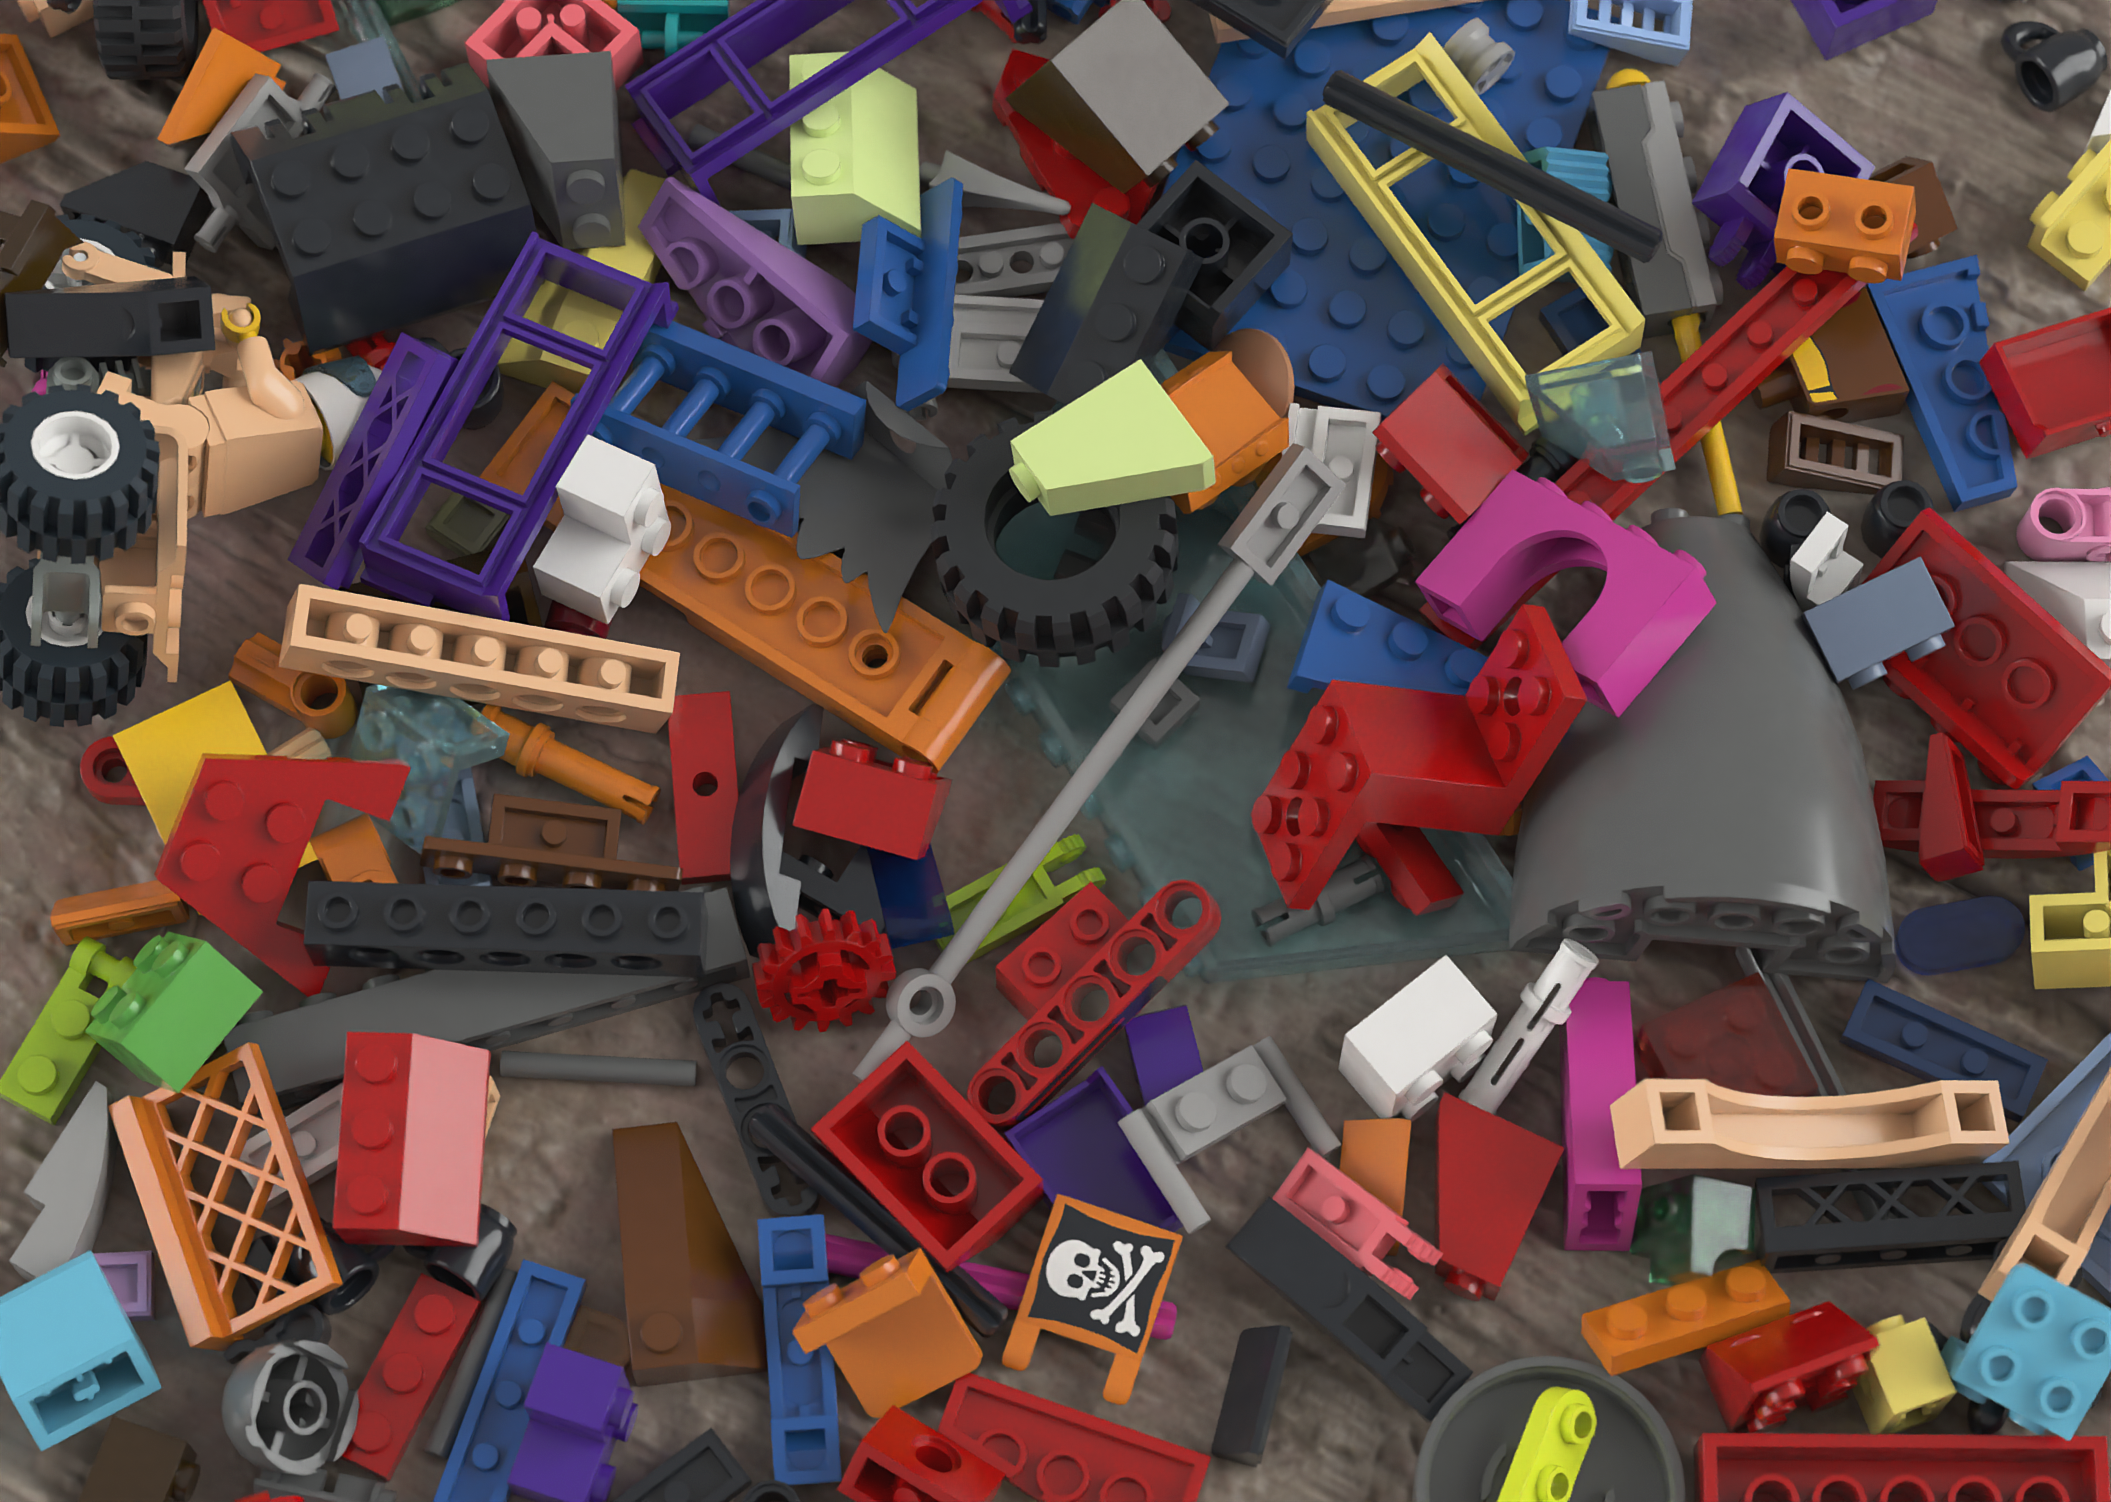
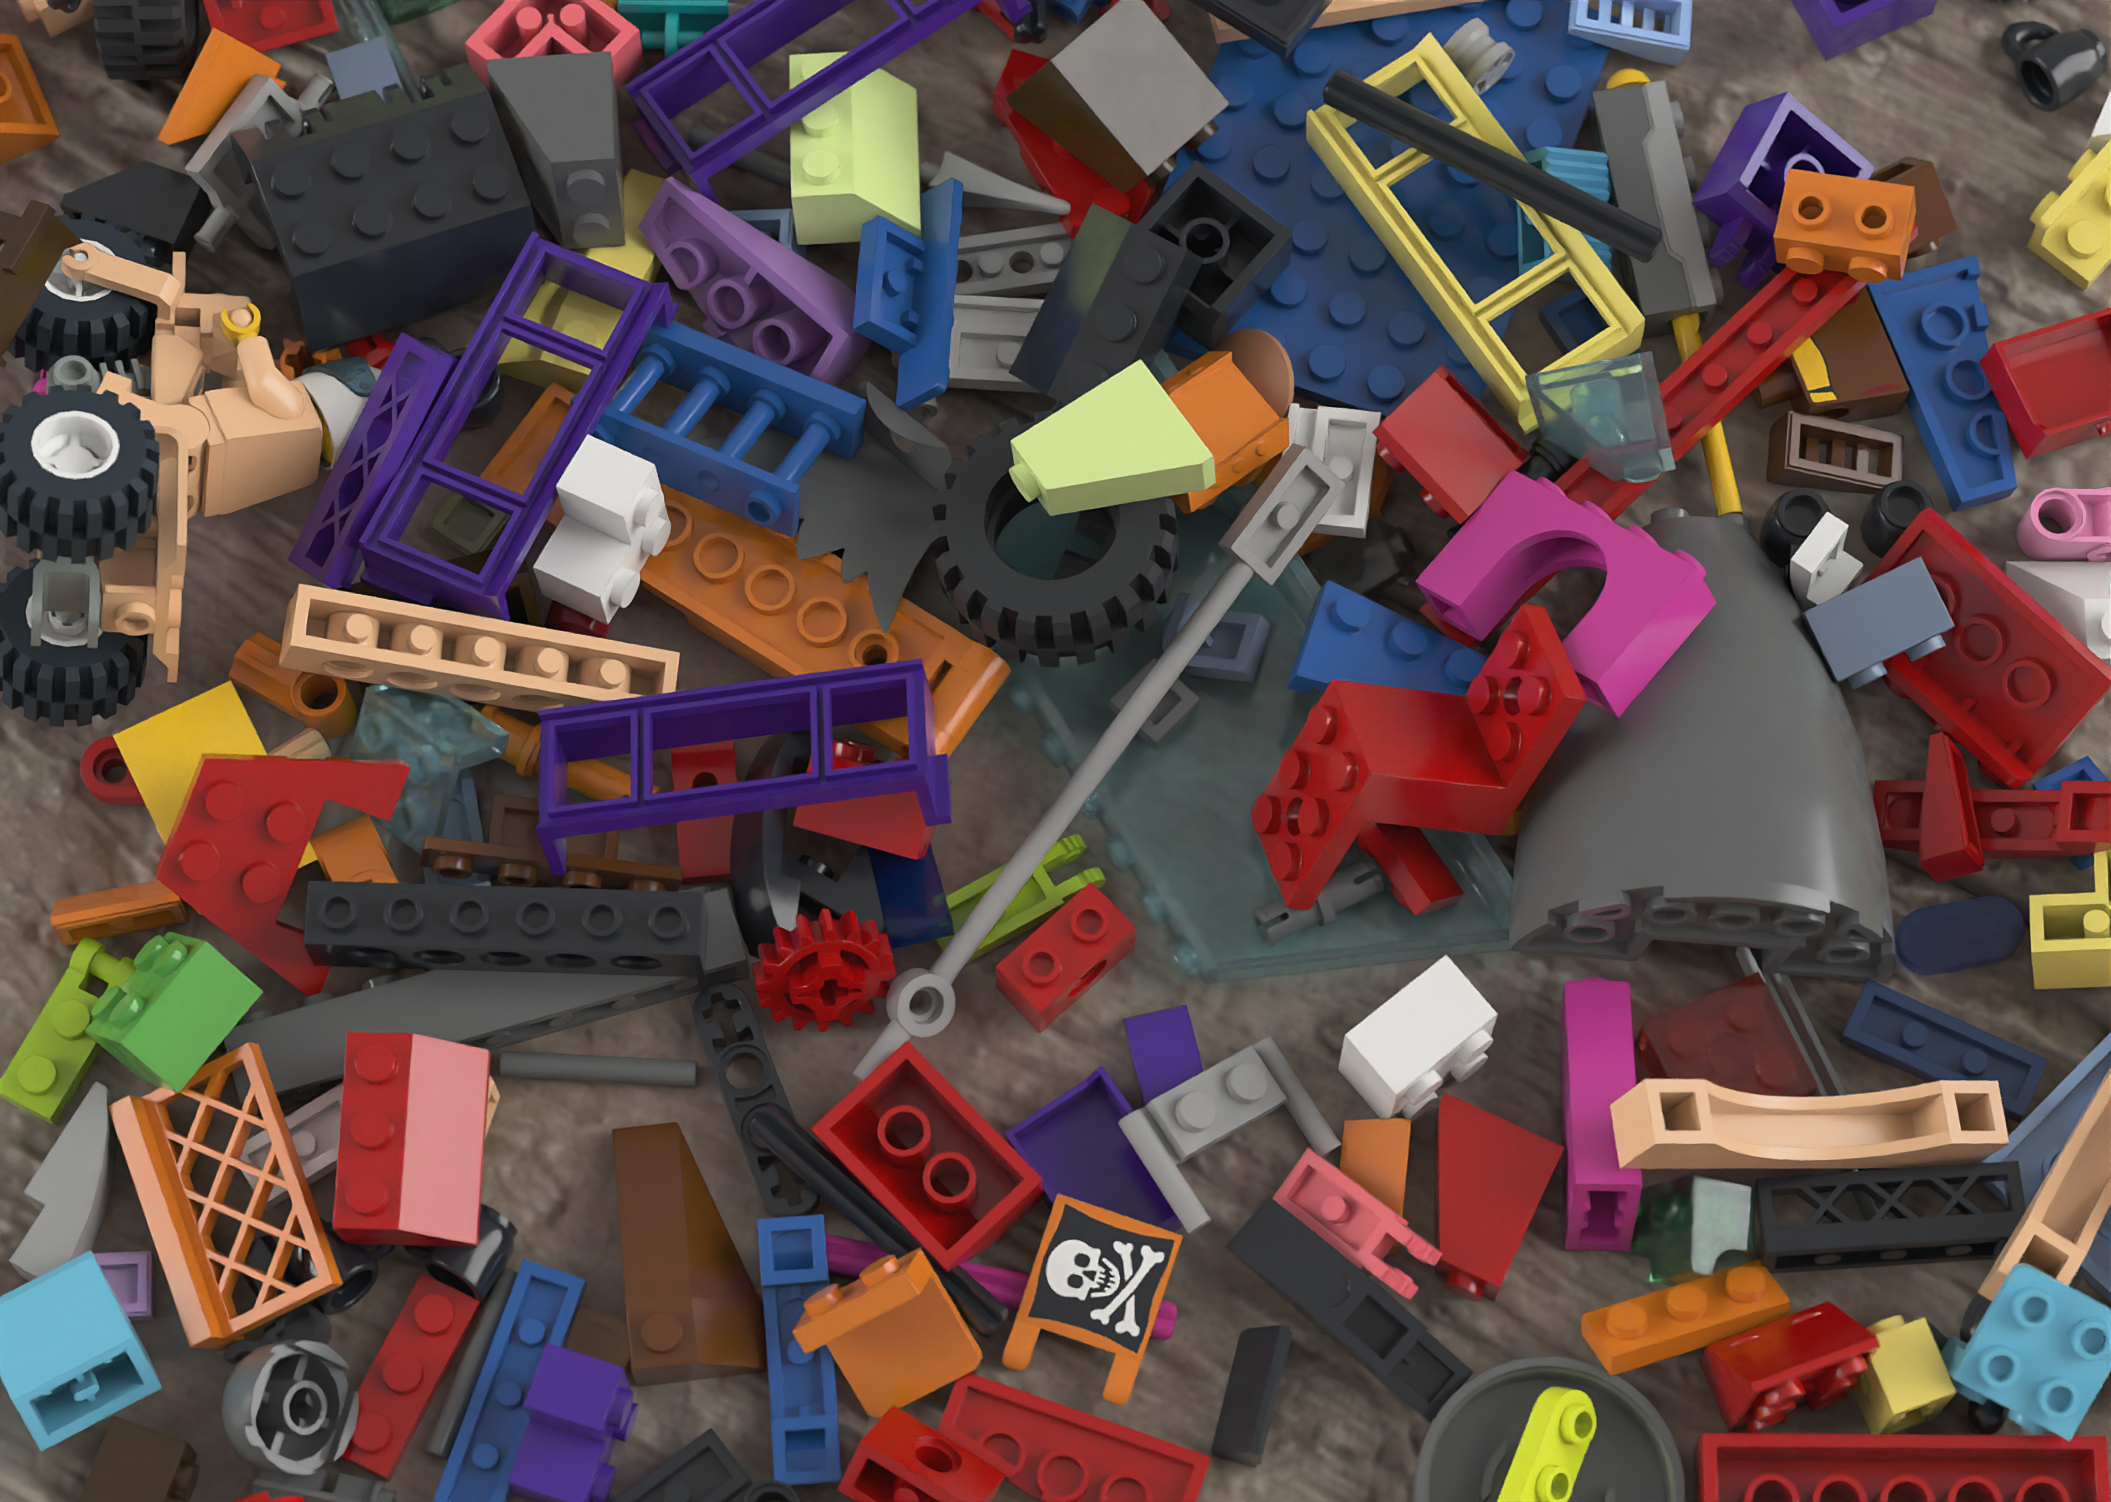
black slope [3,276,216,358] -> none
red beam [967,879,1222,1131] -> none
white pin [1458,938,1599,1115] -> none
none -> dark purple piece [535,658,952,876]

